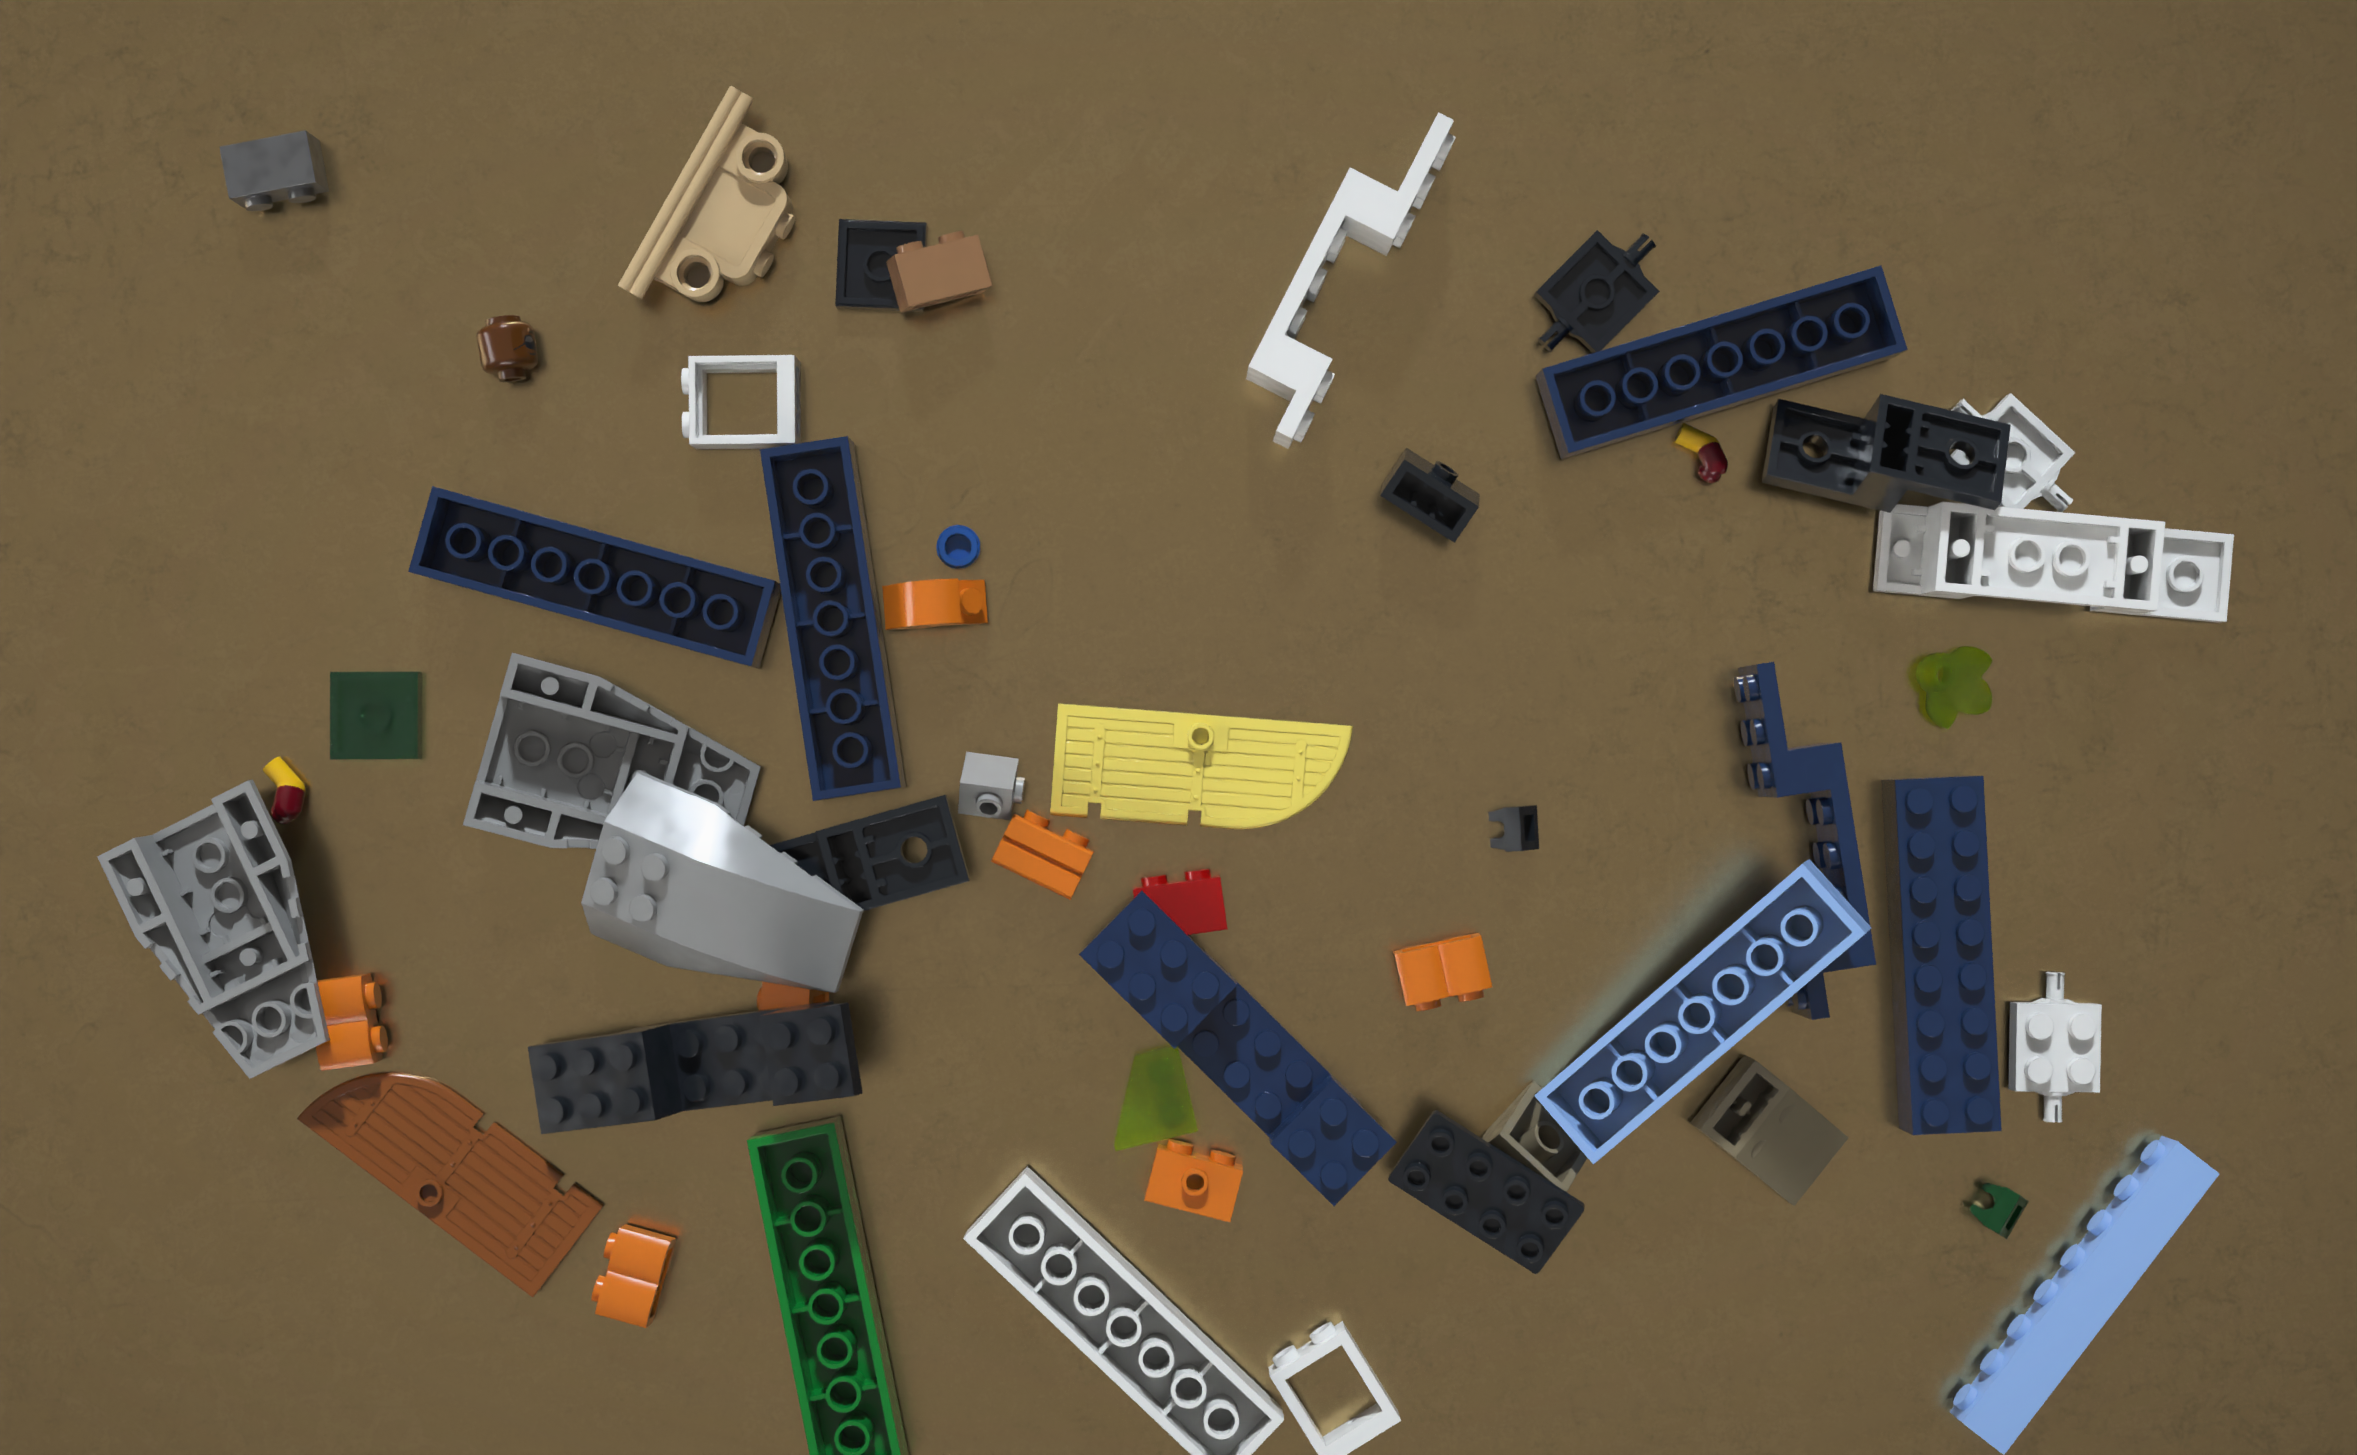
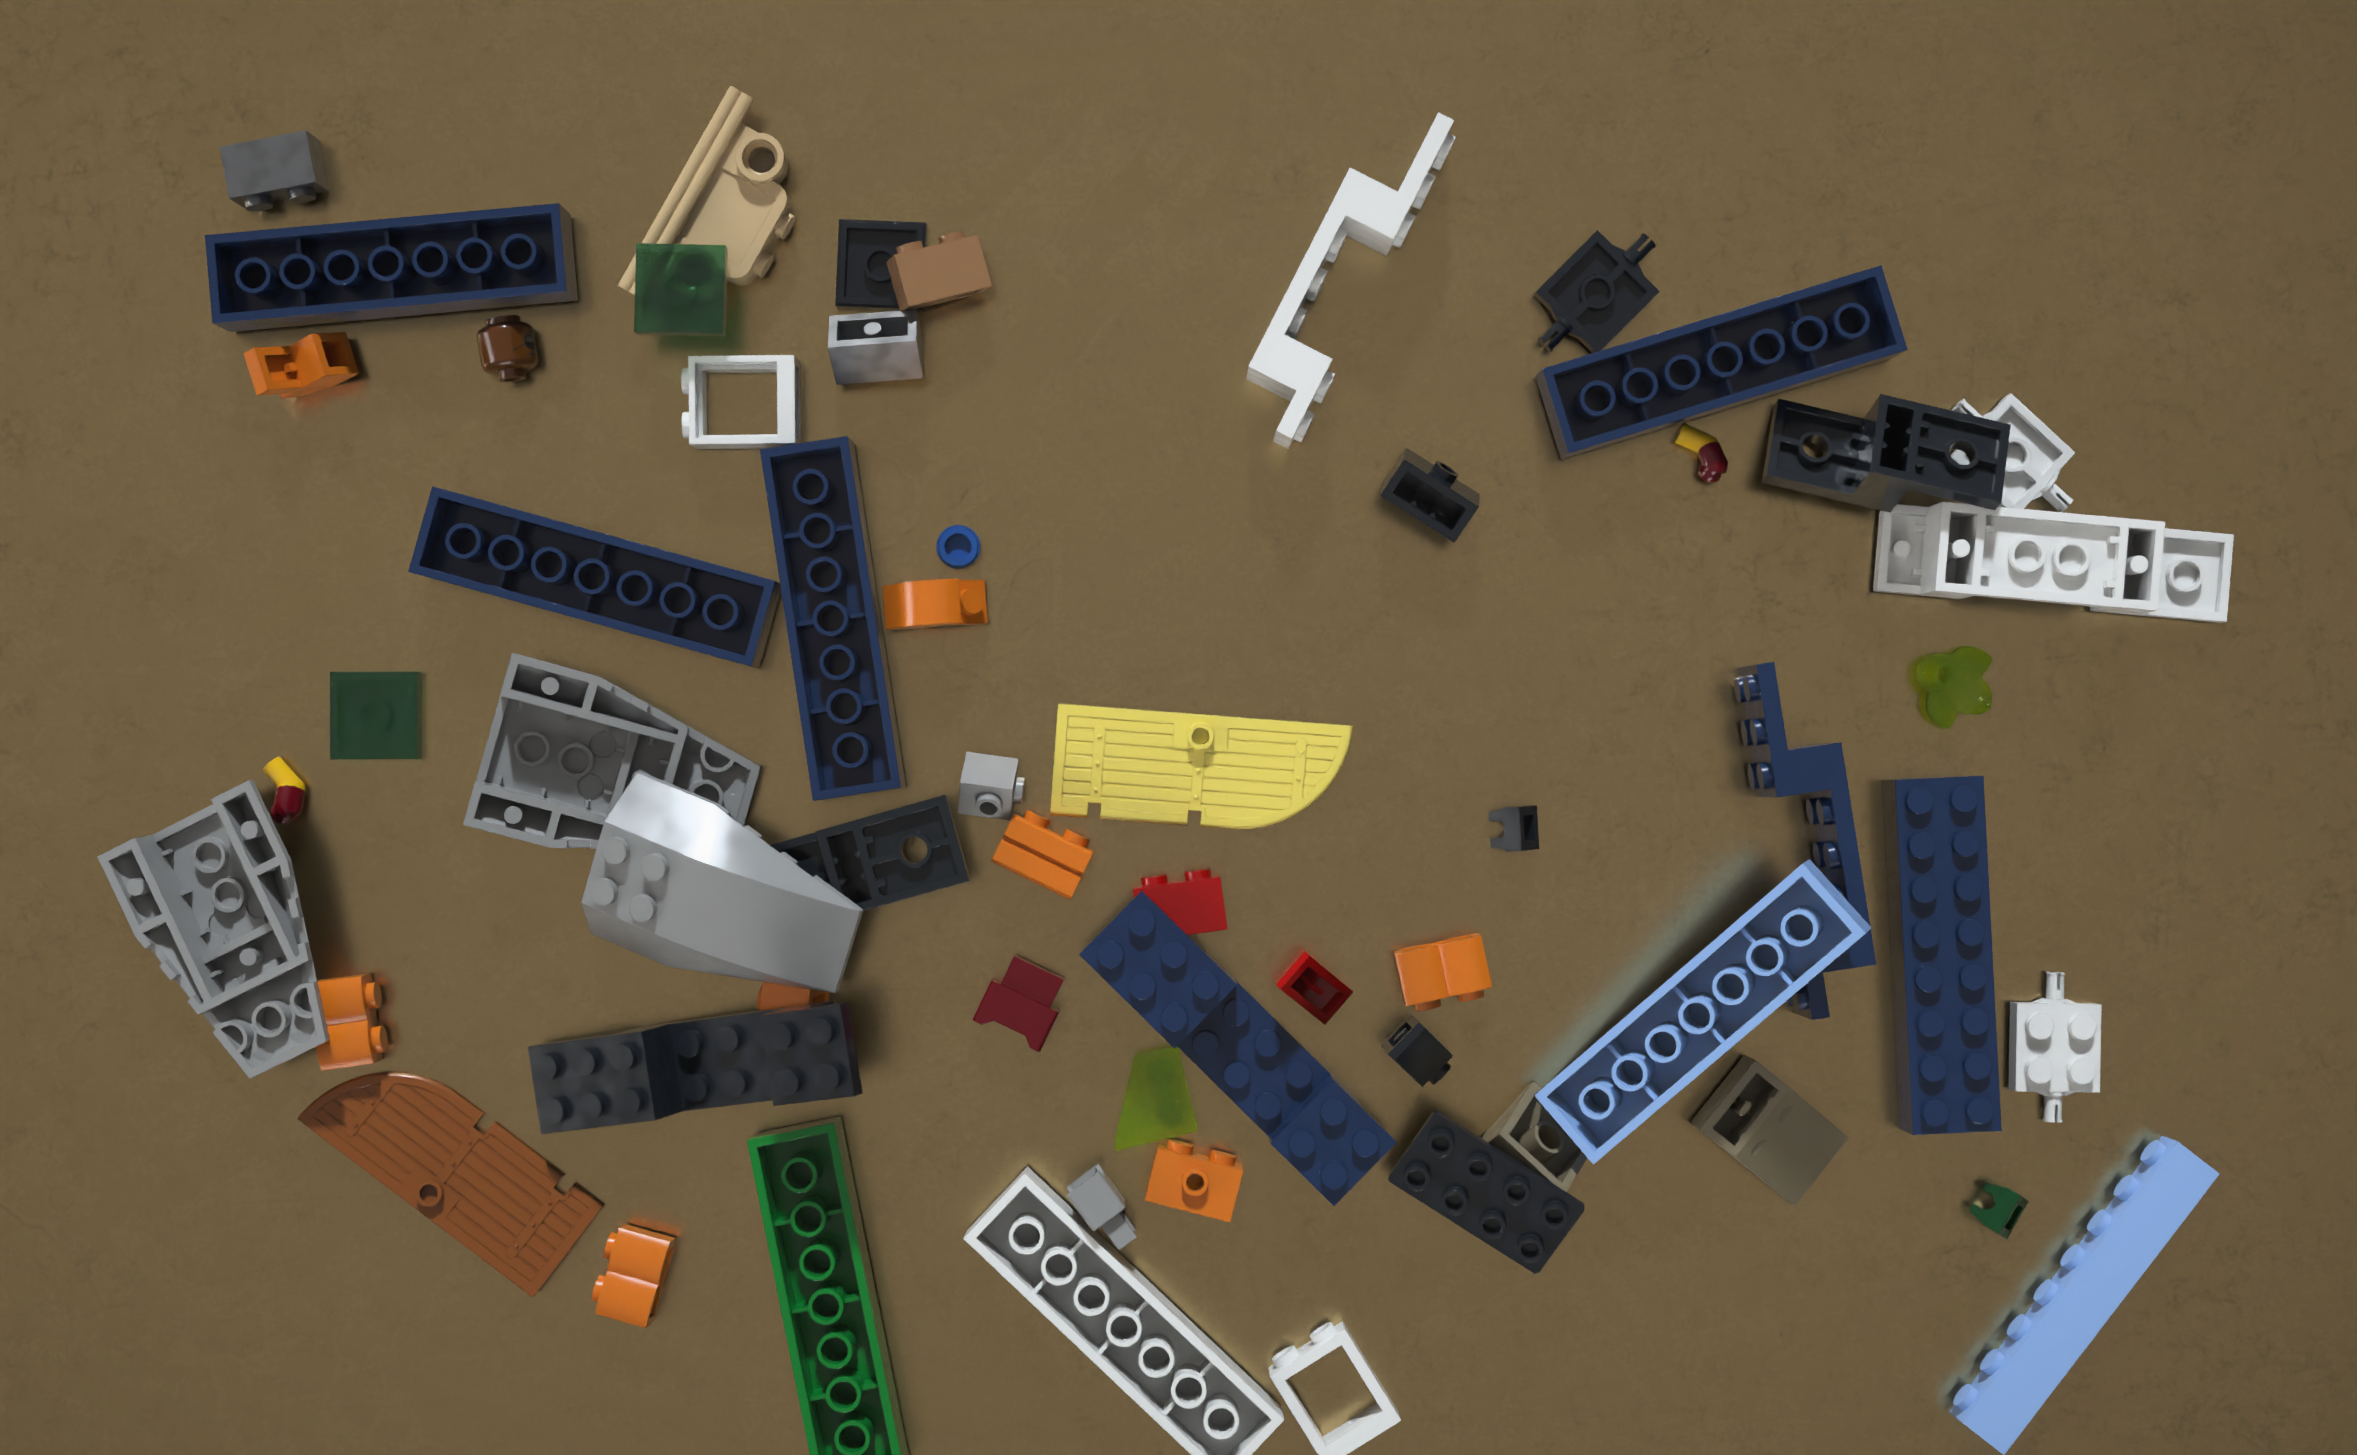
none -> dark blue brick [205,203,578,332]
none -> orange brick [243,332,359,399]
none -> clear green tile [634,243,728,336]
none -> flat silver brick [828,309,924,385]
none -> dark red piece [972,955,1064,1052]
none -> light grey piece [1066,1163,1137,1250]
none -> red slope [1273,947,1353,1025]
none -> black slope [1381,1015,1453,1087]

